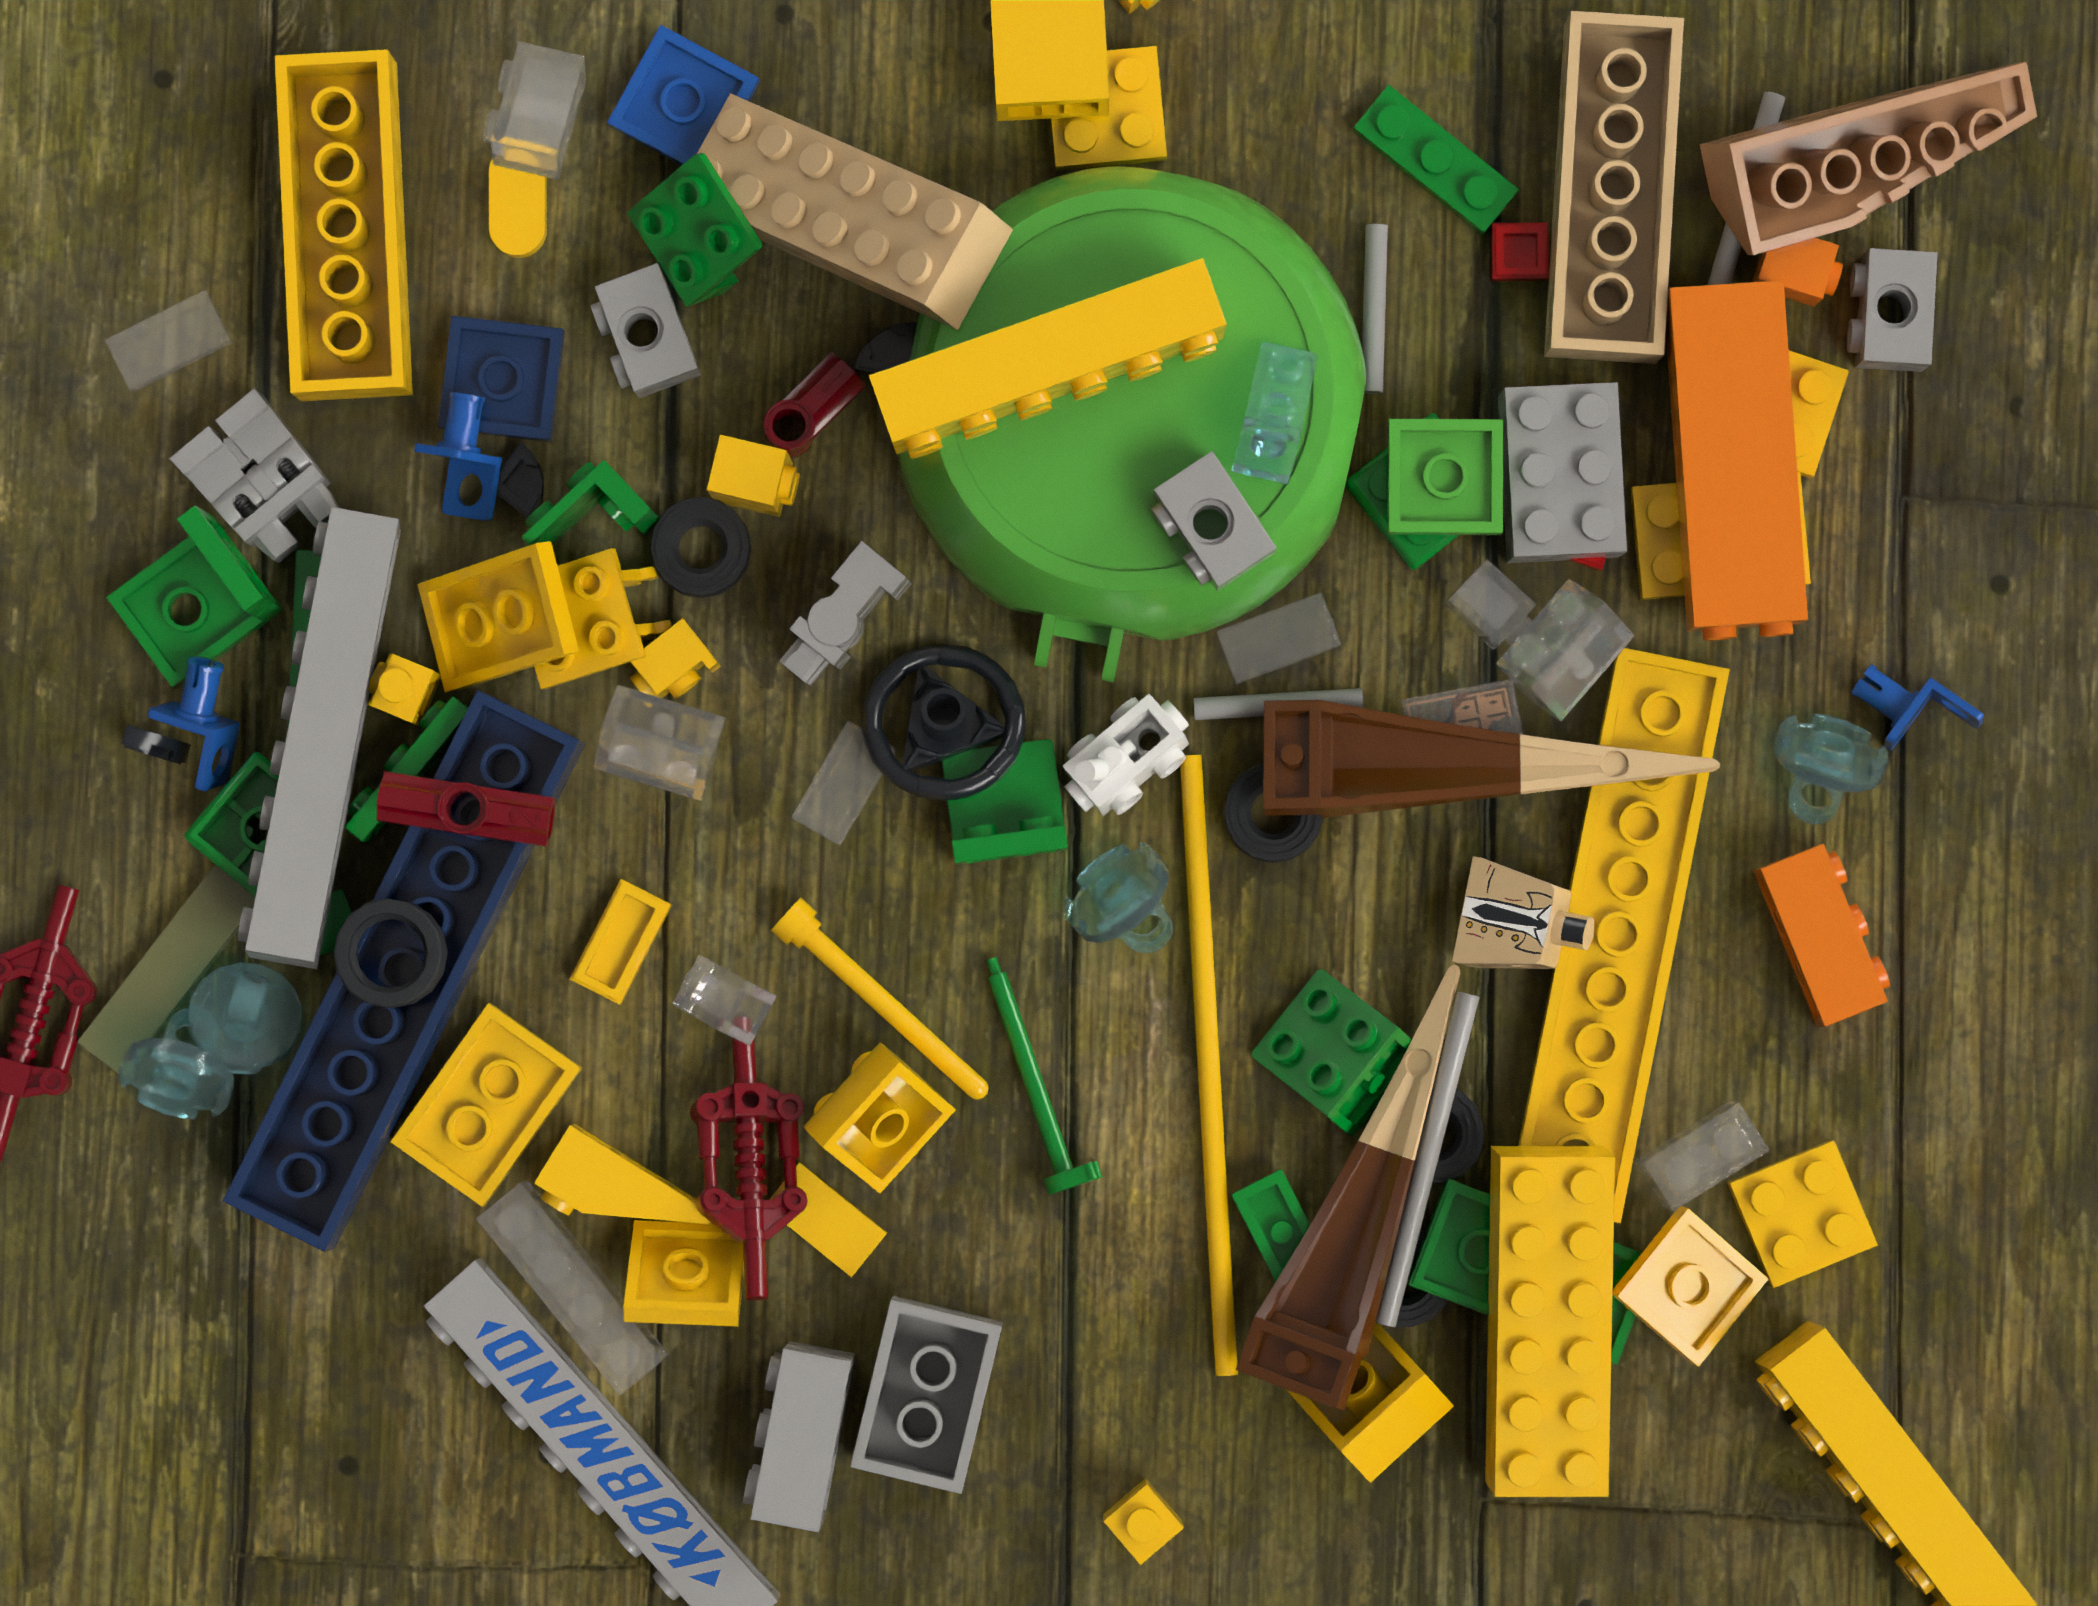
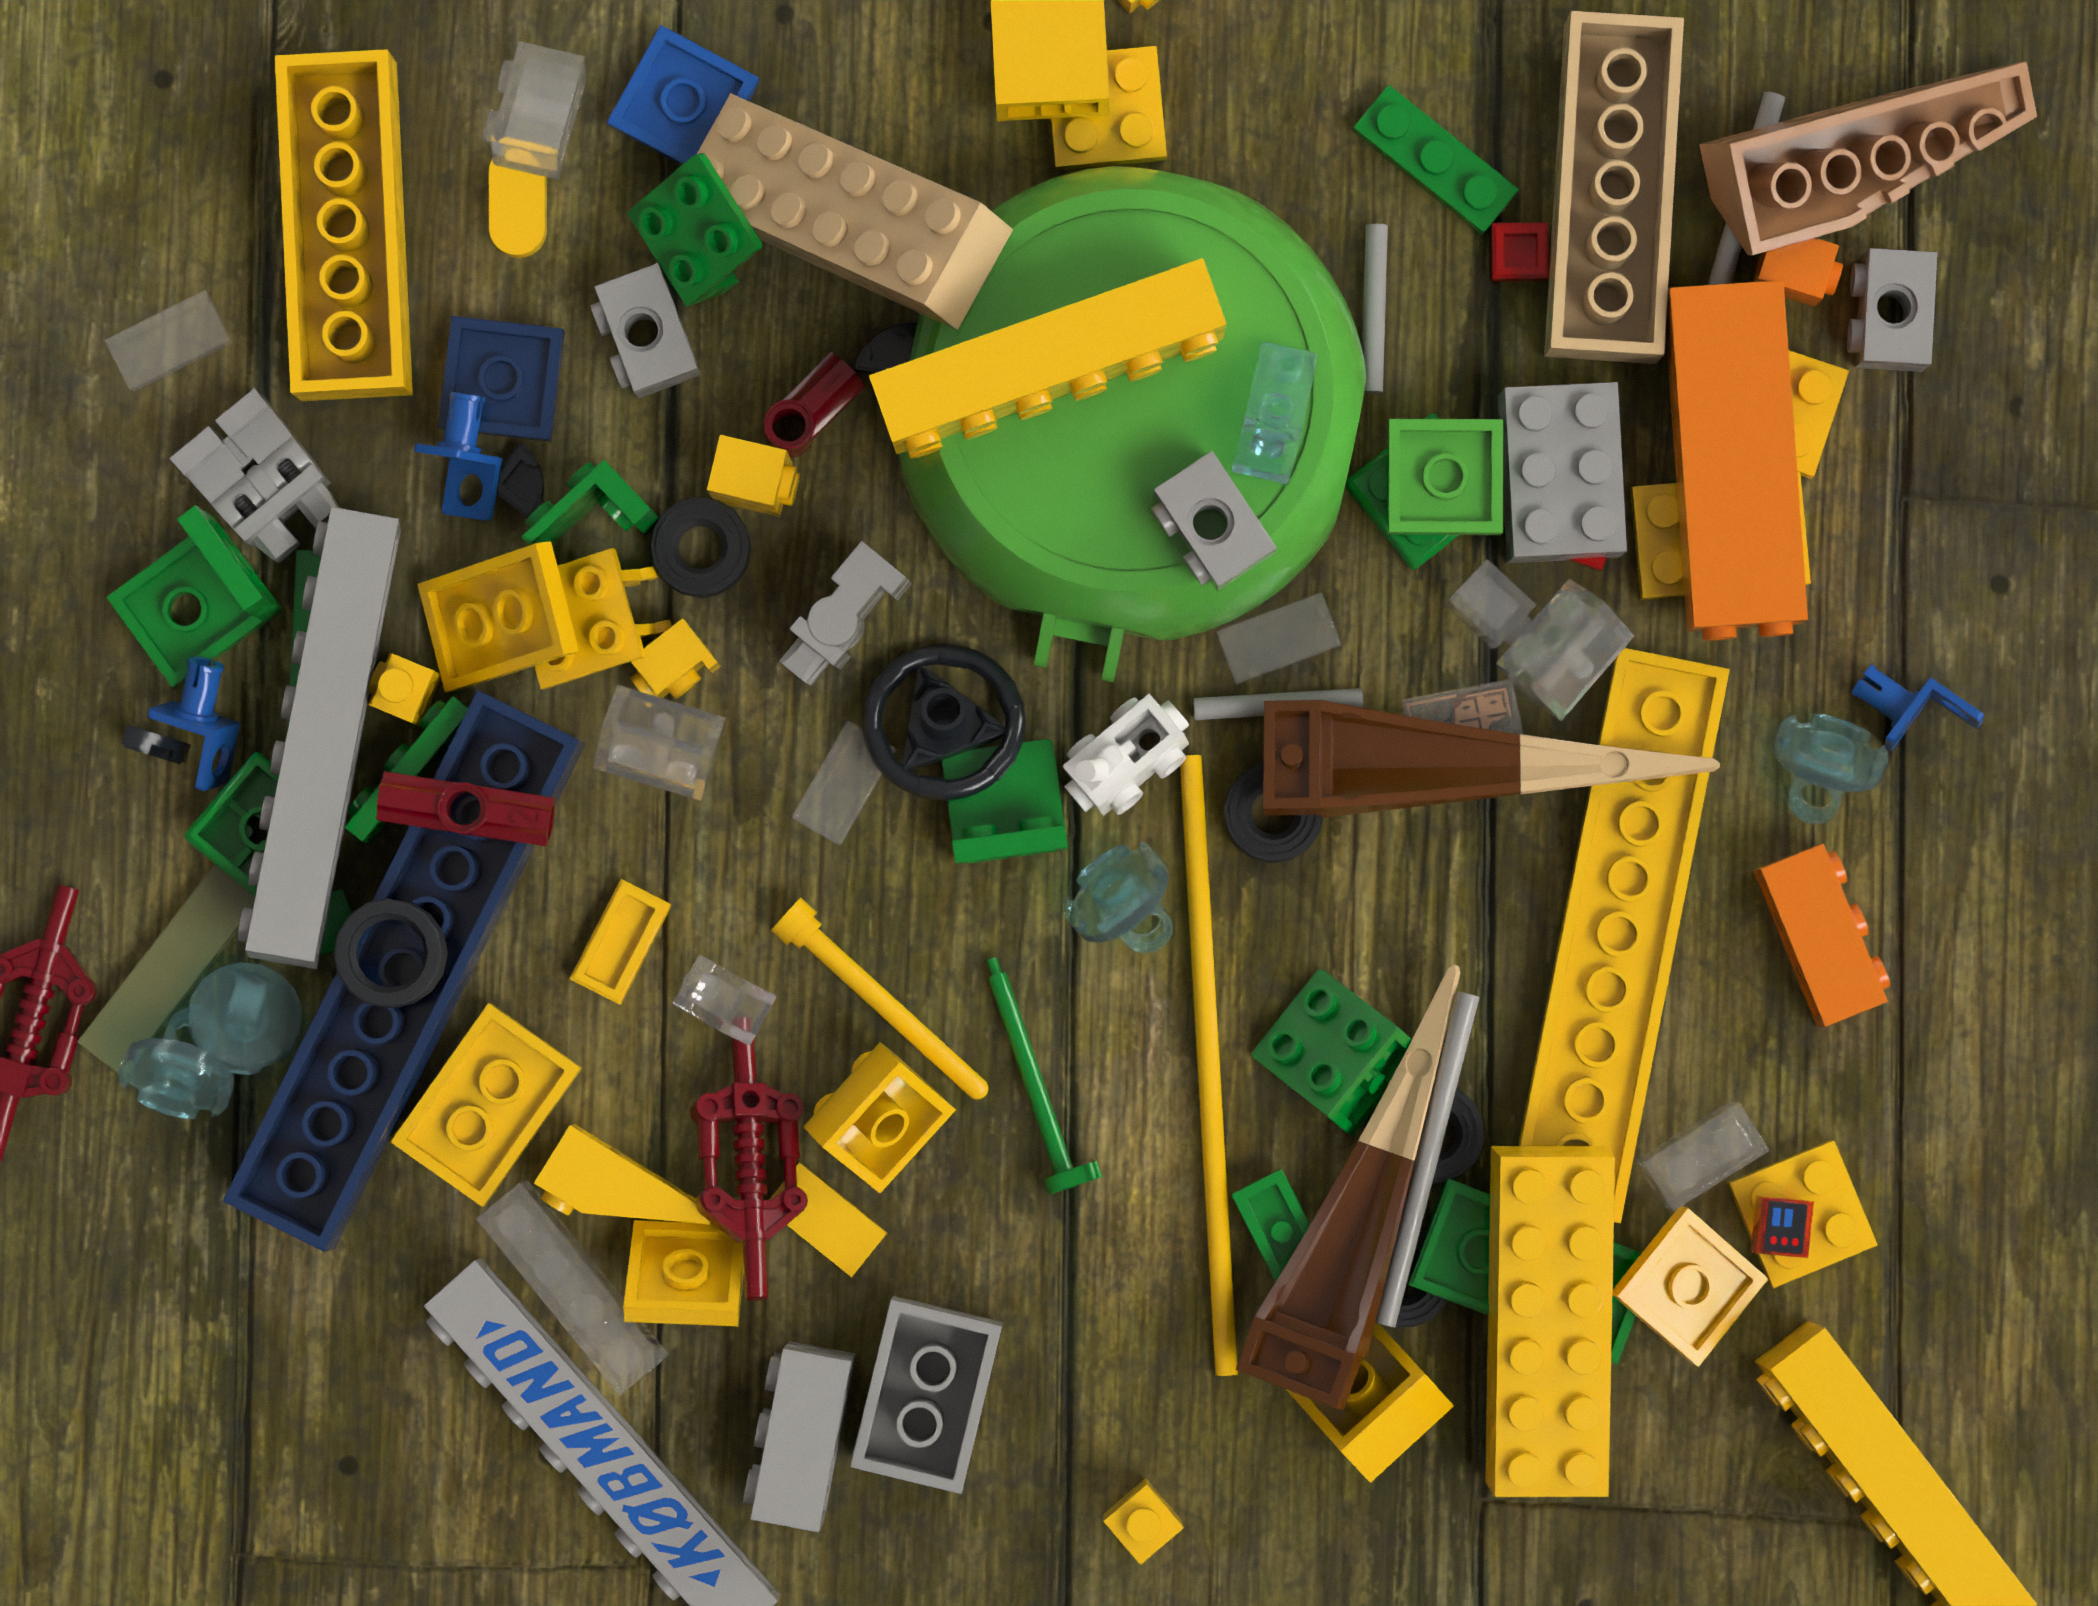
tan torso [1452,856,1594,969] -> none
none -> slope [1750,1195,1814,1258]

